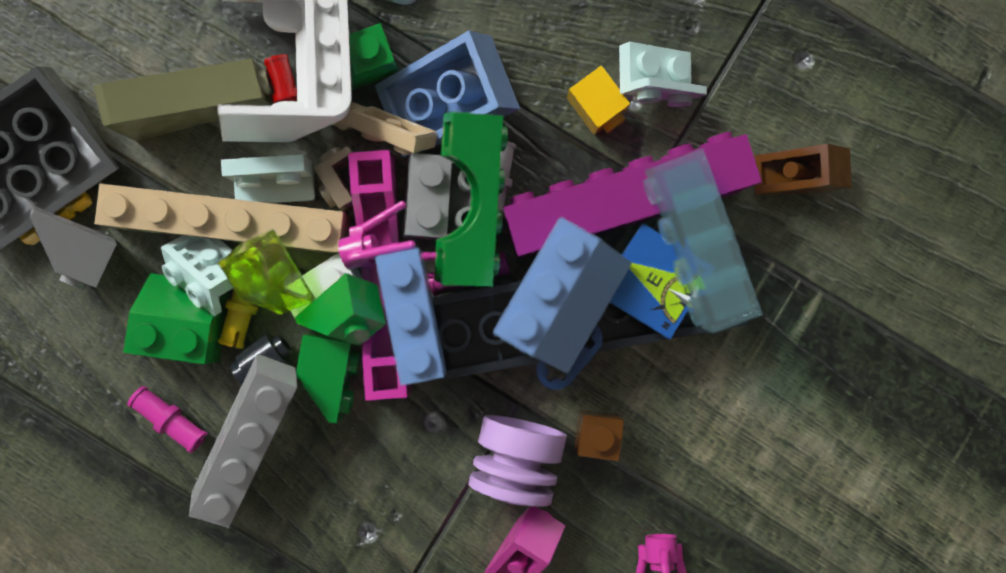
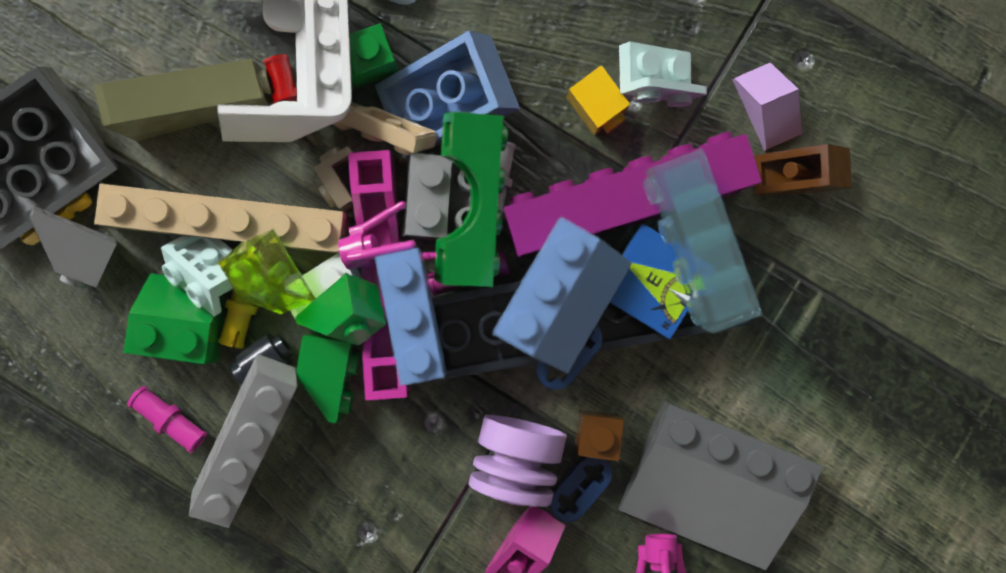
light aqua bracket [221,154,316,204] -> none
none -> dark blue beam [550,456,612,522]
none -> dark grey slope [618,400,823,570]
none -> lavender slope [733,63,802,151]

